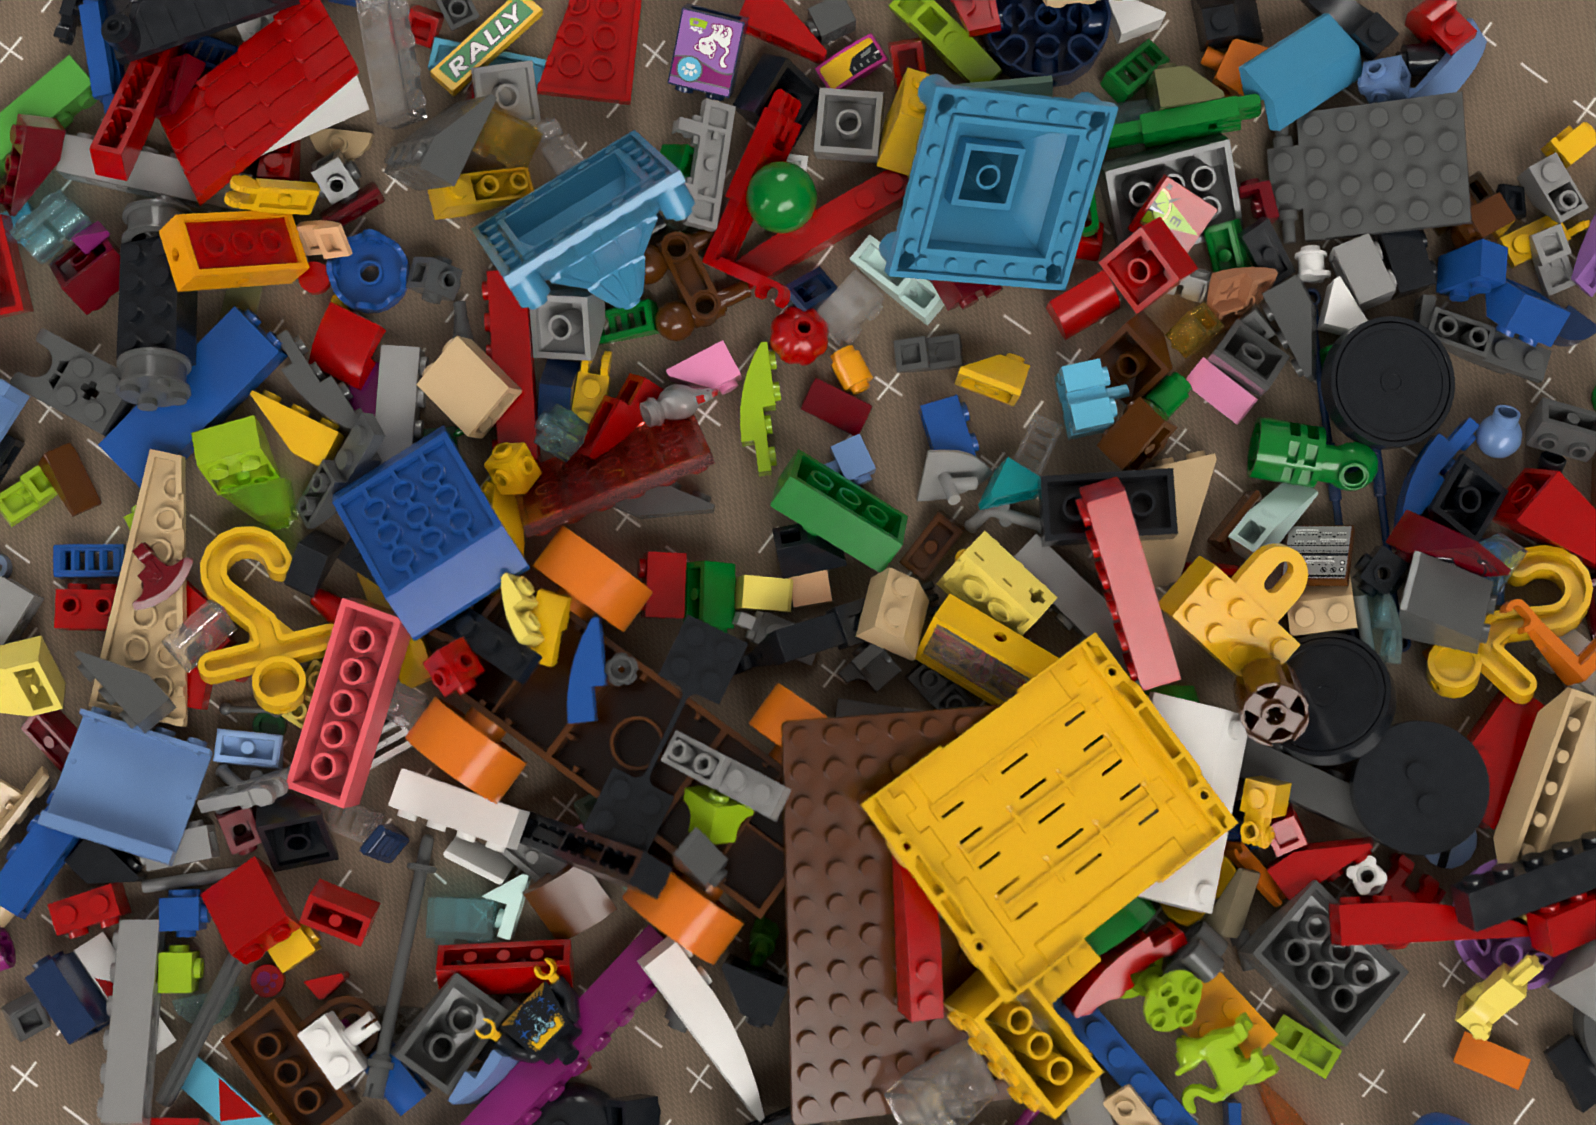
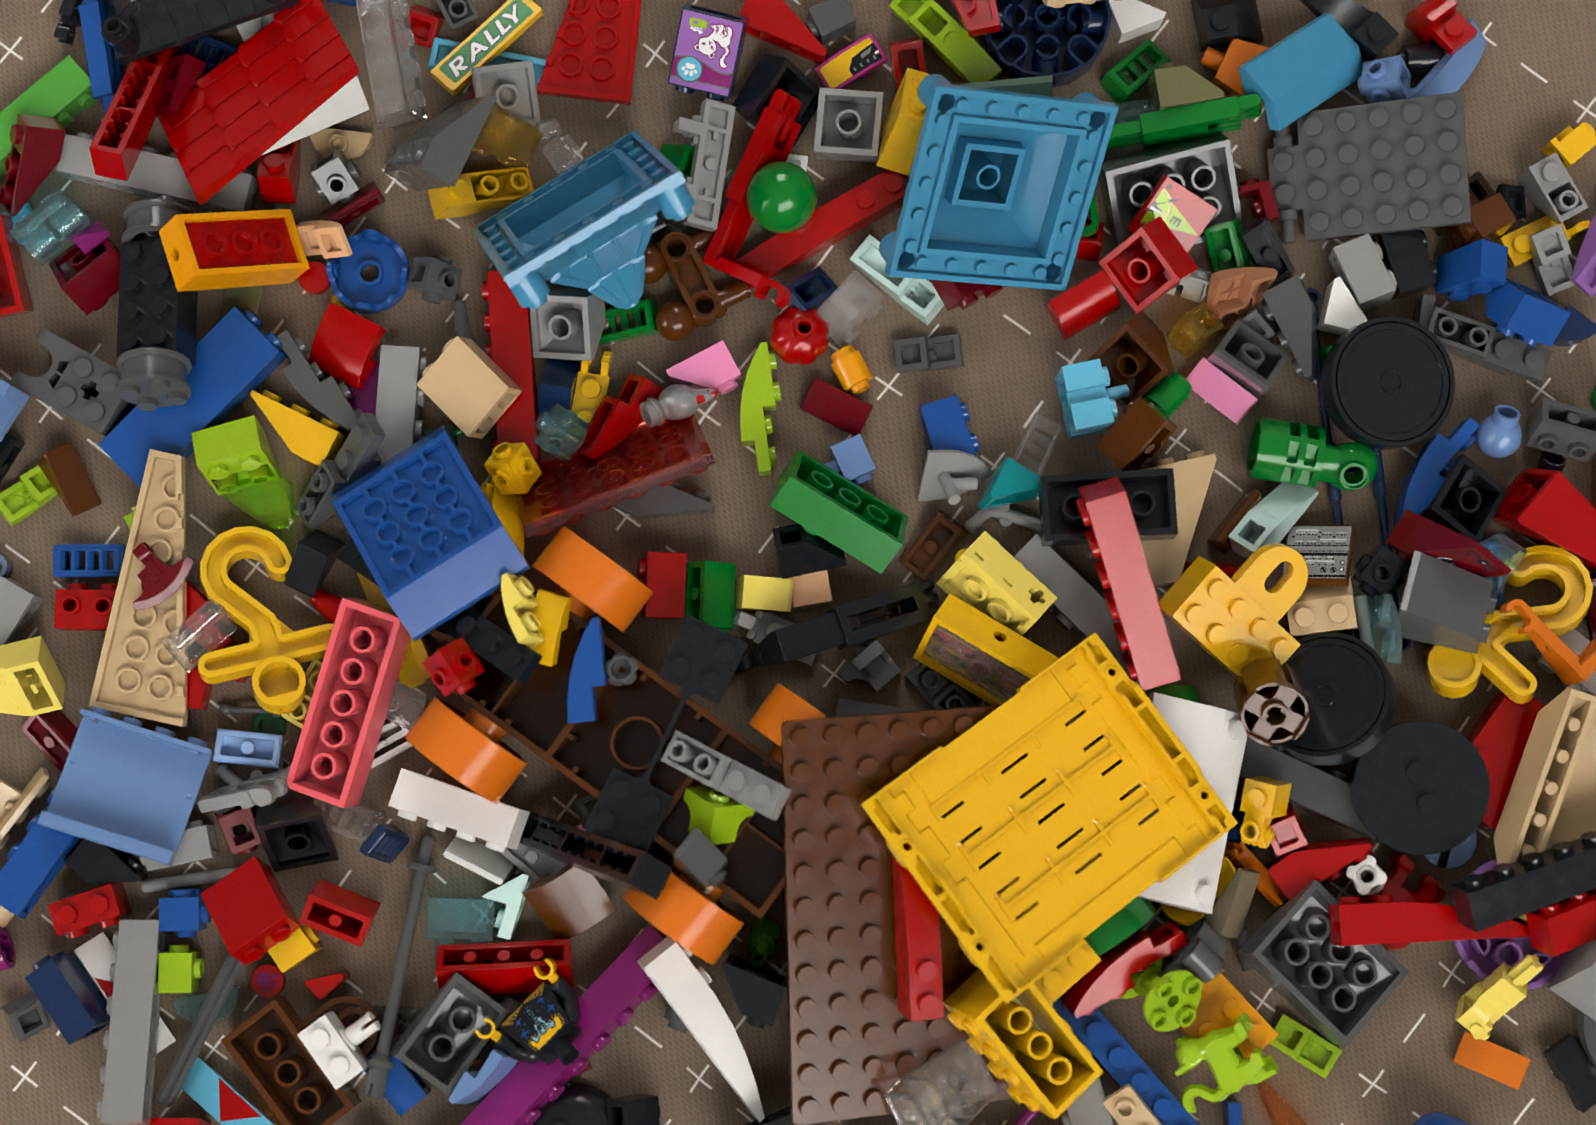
dark grey slope [75,651,176,734] -> none
yellow hinge [224,175,320,215] -> none
tan slope [856,567,929,661] -> none
yellow slope [954,353,1030,407] -> none
white brick [1294,245,1331,283] -> none

